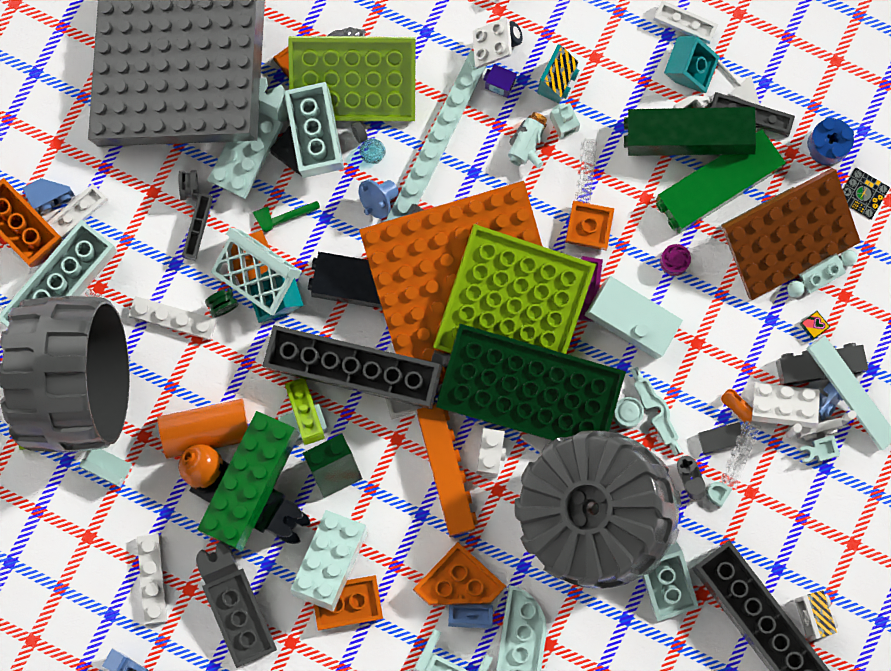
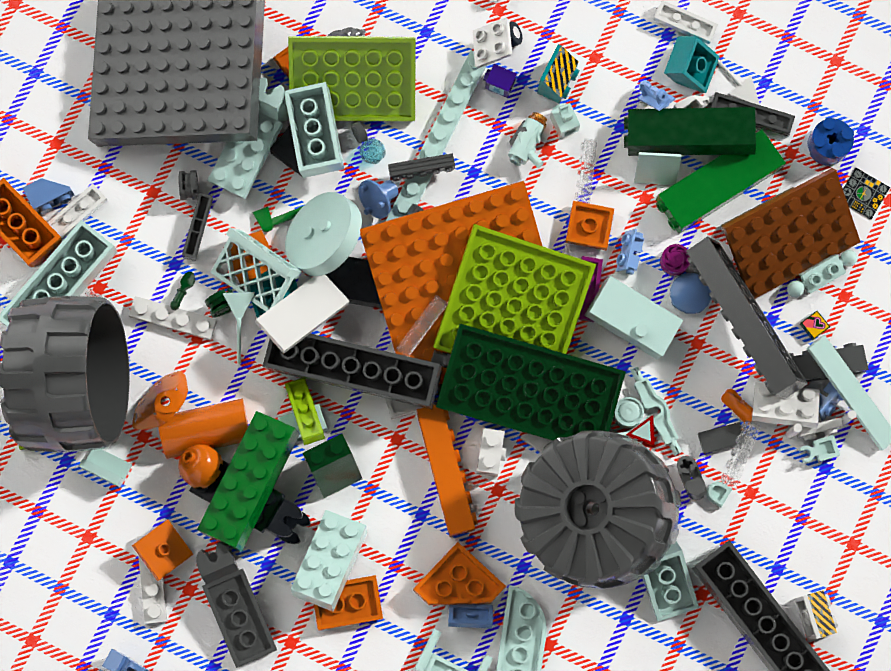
none -> orange piece [132,371,188,430]
none -> orange plate [132,519,194,581]
none -> dark green piece [170,271,196,310]
none -> light aqua piece [223,292,255,364]
none -> white tile [256,275,350,353]
none -> light aqua brick [285,192,362,276]
none -> dark grey piece [388,153,455,181]
none -> clear piece [396,295,448,357]
none -> light blue hinge [616,229,644,275]
none -> piece [618,414,655,446]
none -> light aqua piece [634,152,681,185]
none -> light blue hinge [637,80,675,111]
none -> medium blue dish [670,273,711,314]
none -> dark grey brick [686,236,808,398]

